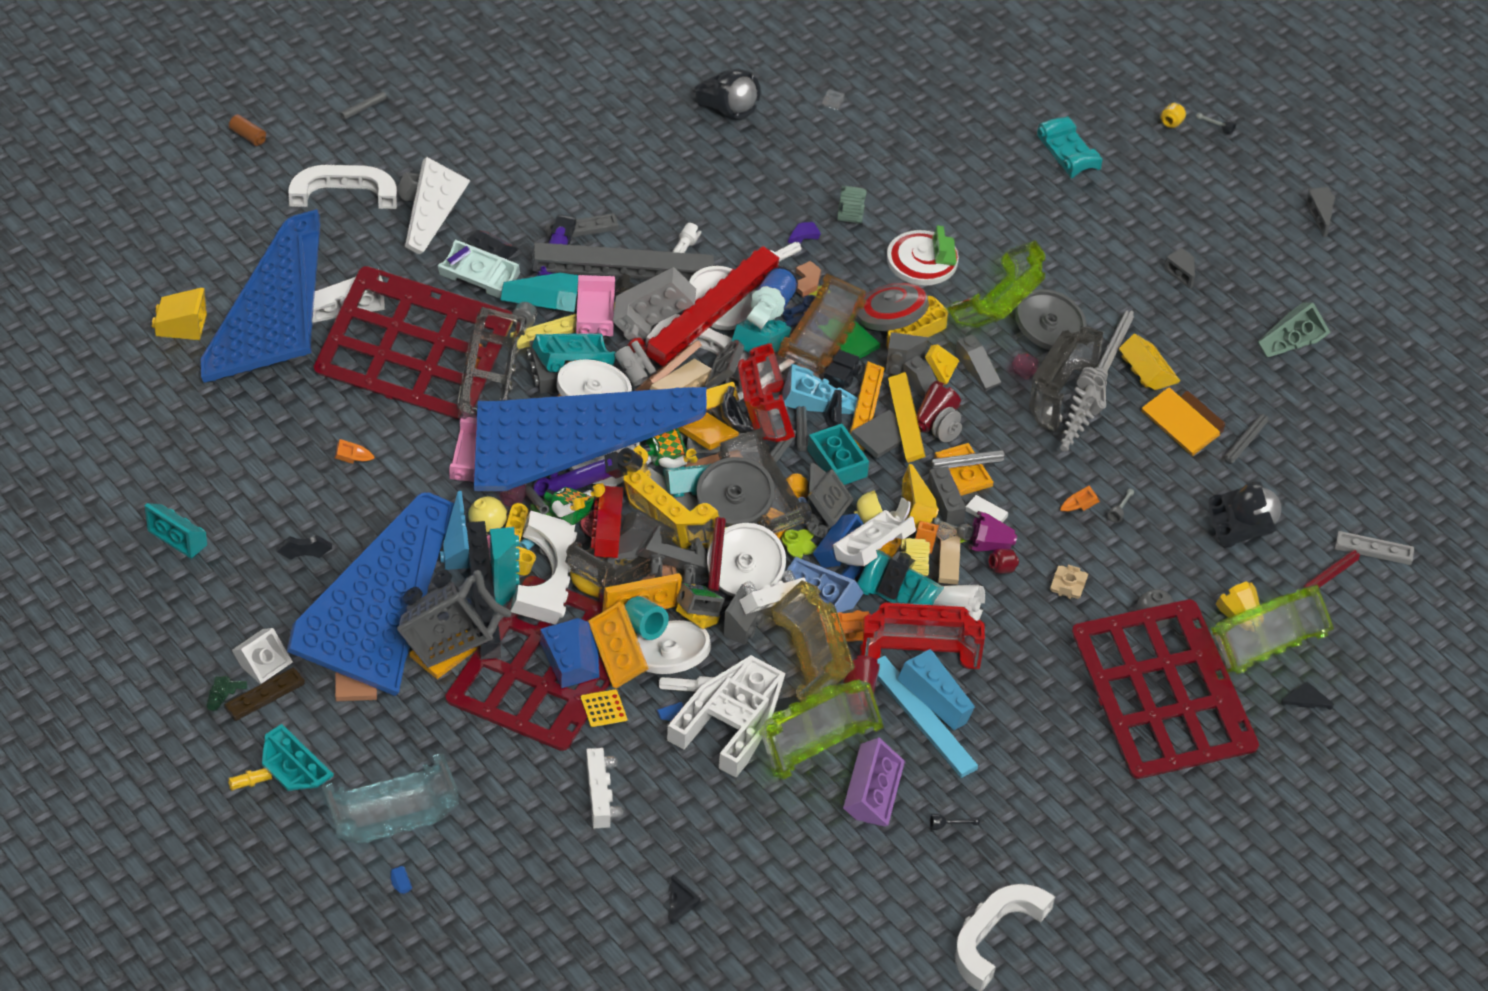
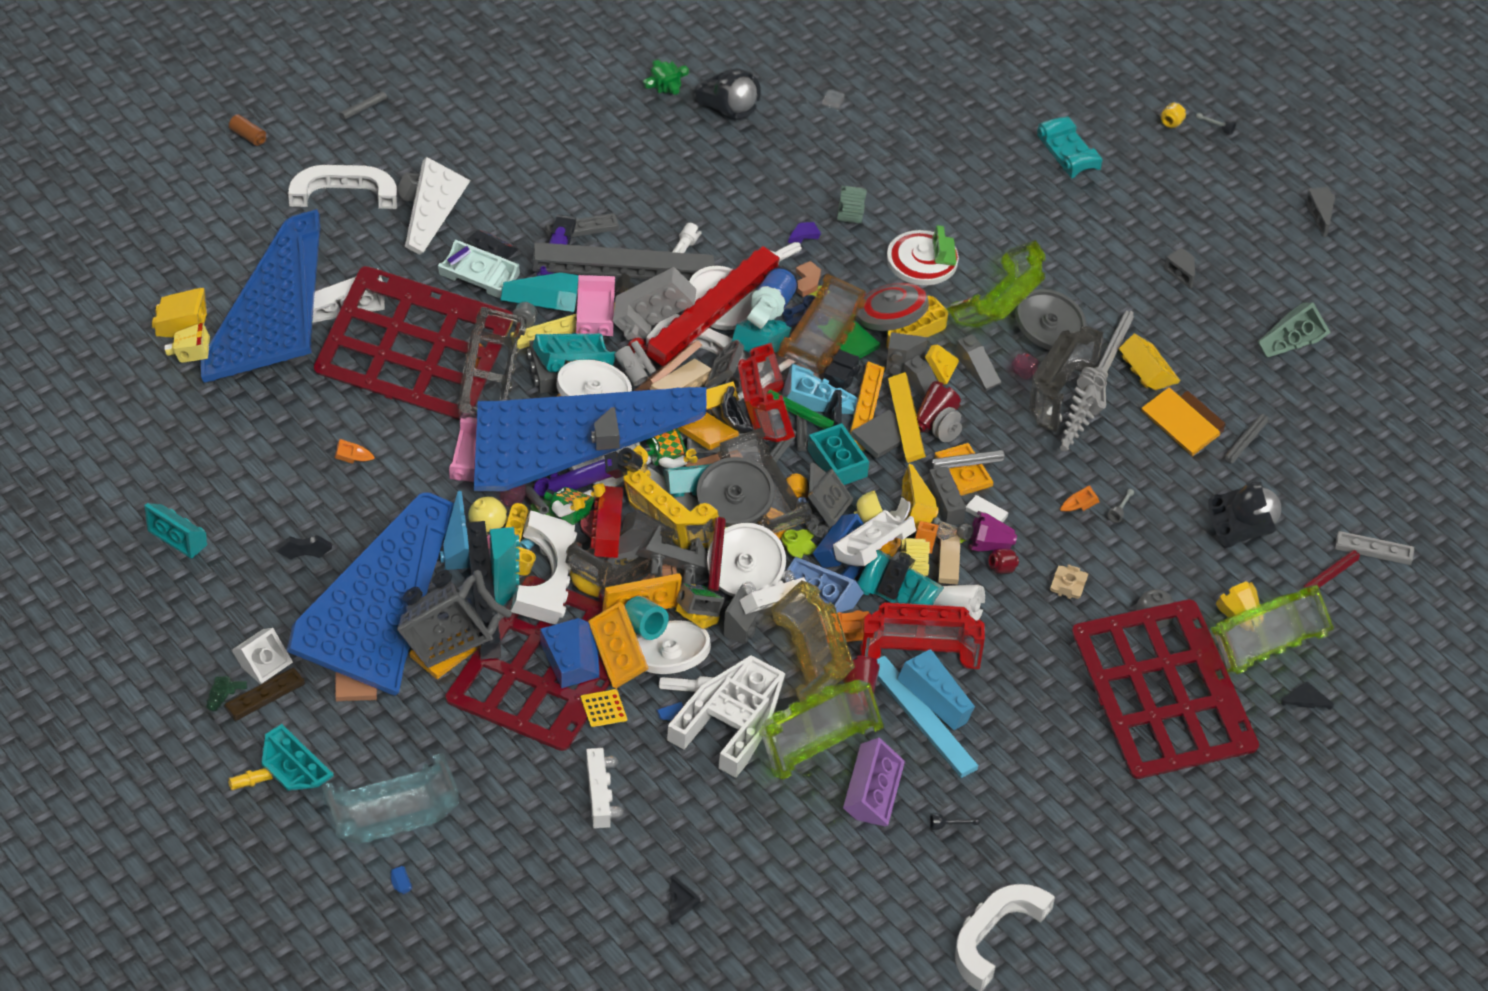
none -> light yellow torso [165,323,210,363]
none -> dark grey slope [591,407,620,450]
none -> green piece [643,60,689,95]
none -> green axle [767,390,834,429]

